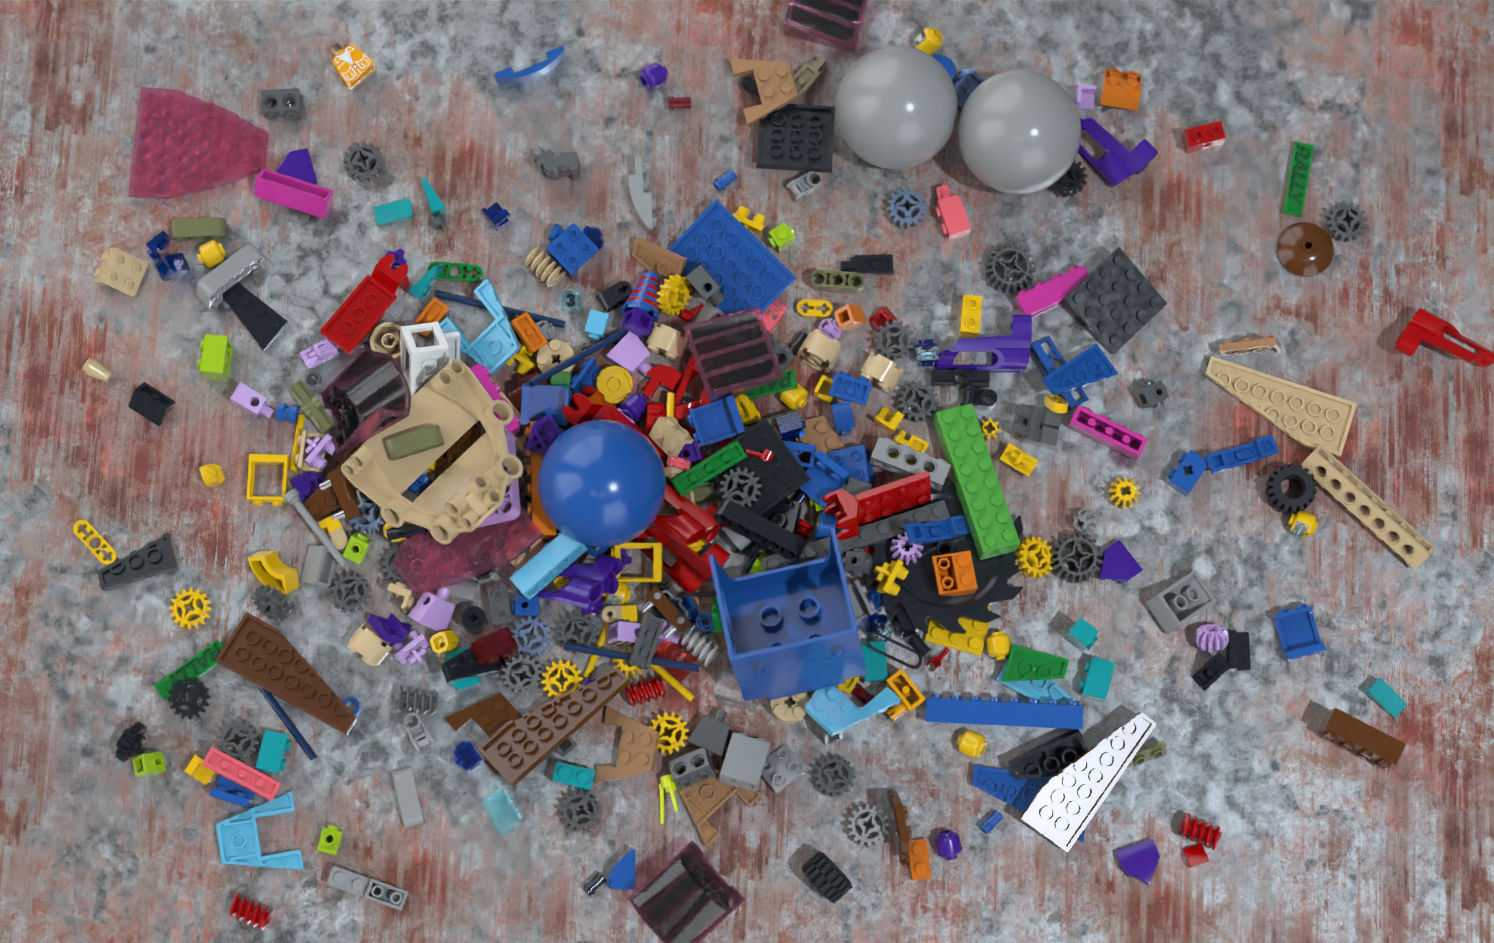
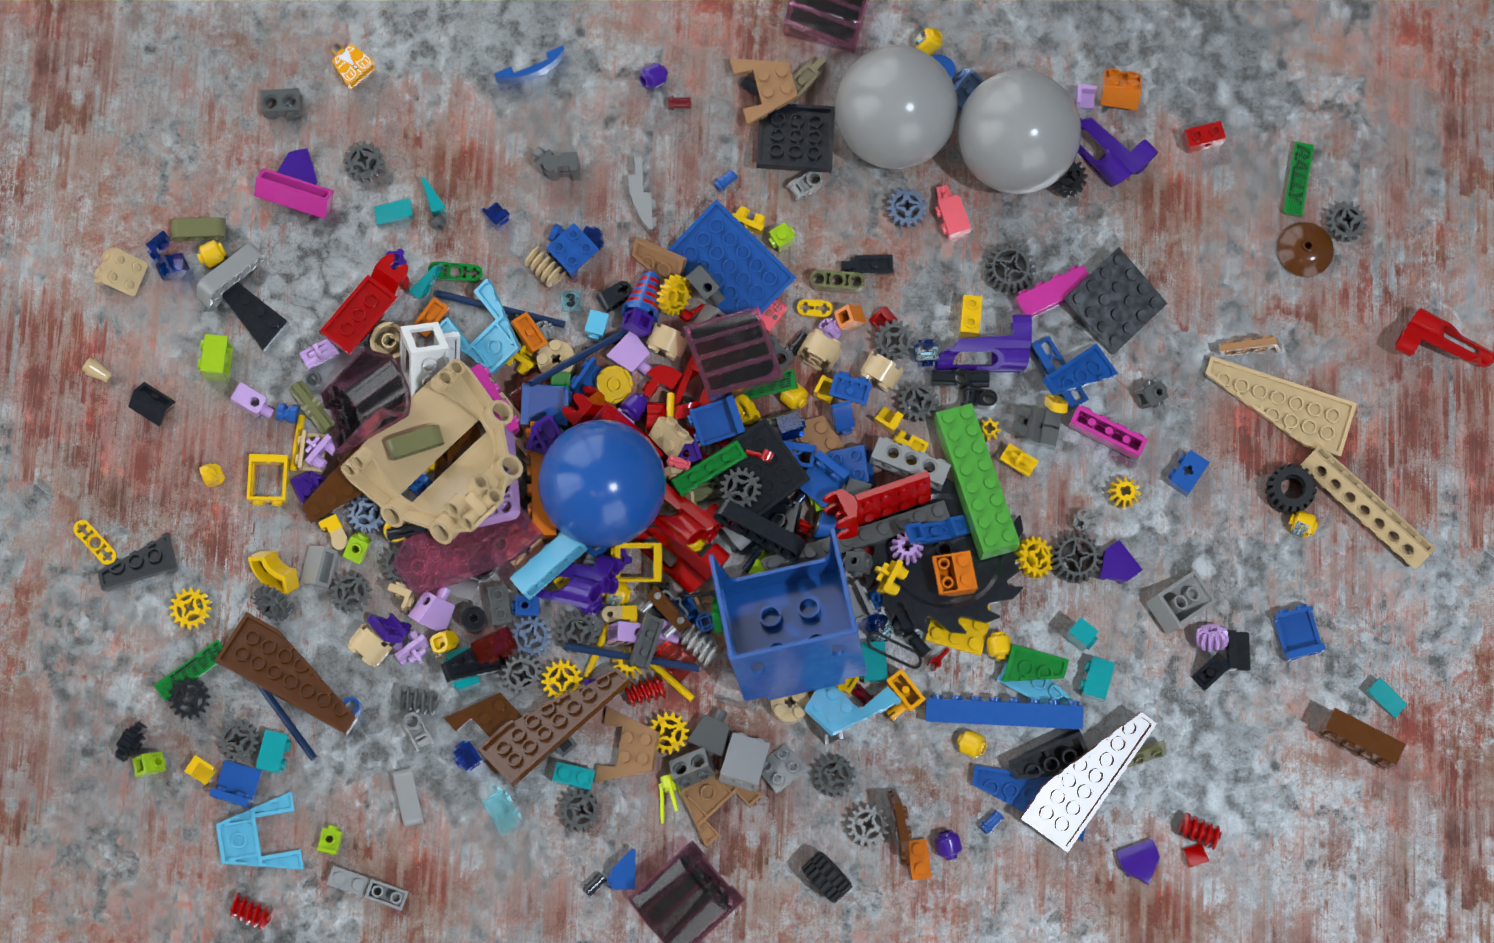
clear pink wing [128,87,269,199] -> none
coral plate [202,747,281,802] -> none
light grey piece [283,488,347,567] -> none
reddish brown piece [319,467,364,521] -> none
blue slope [1205,435,1279,474] -> none

